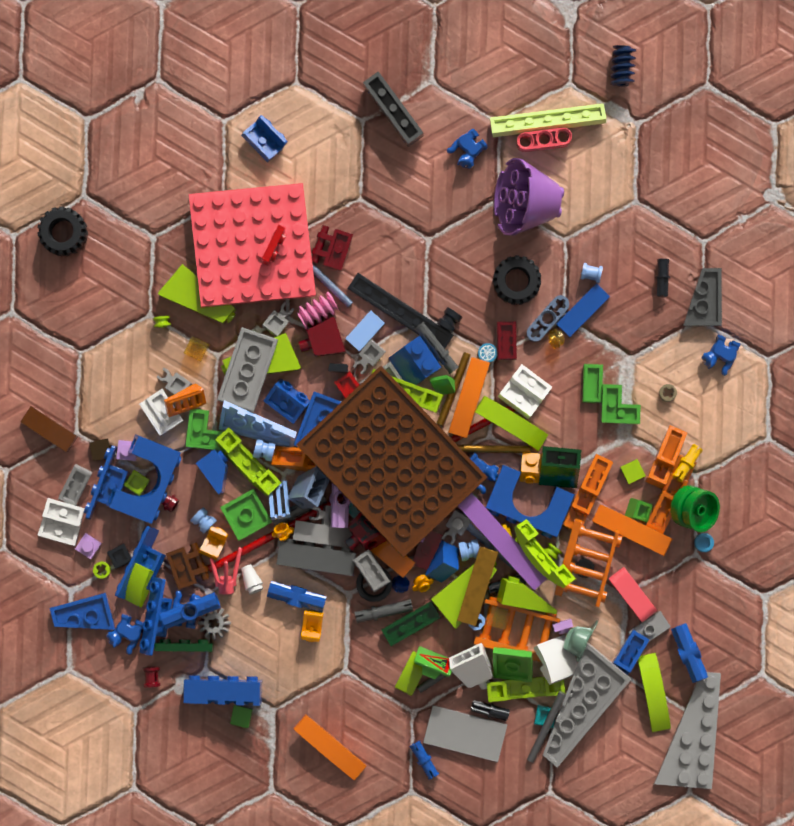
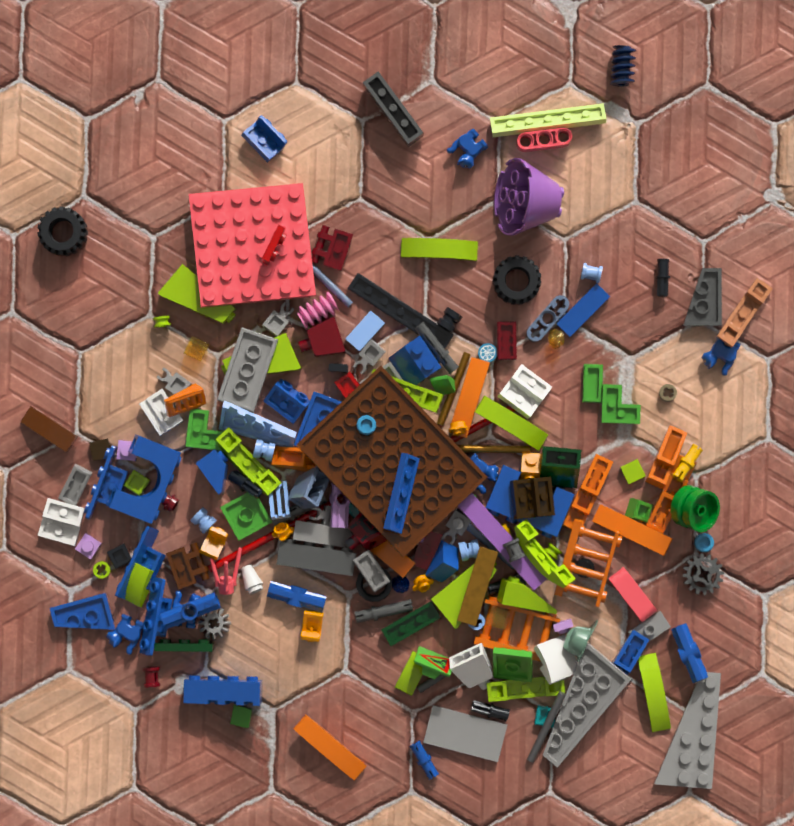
none -> black axle [228,470,263,498]
none -> dark azure tile [356,415,376,435]
none -> blue plate [383,453,420,534]
none -> lime slope [401,238,478,261]
none -> light orange plate [449,421,468,436]
none -> dark grey bush [502,538,526,562]
none -> dark brown slope [510,477,555,519]
none -> dark grey gear [682,553,724,595]
none -> nougat slope [716,278,773,348]

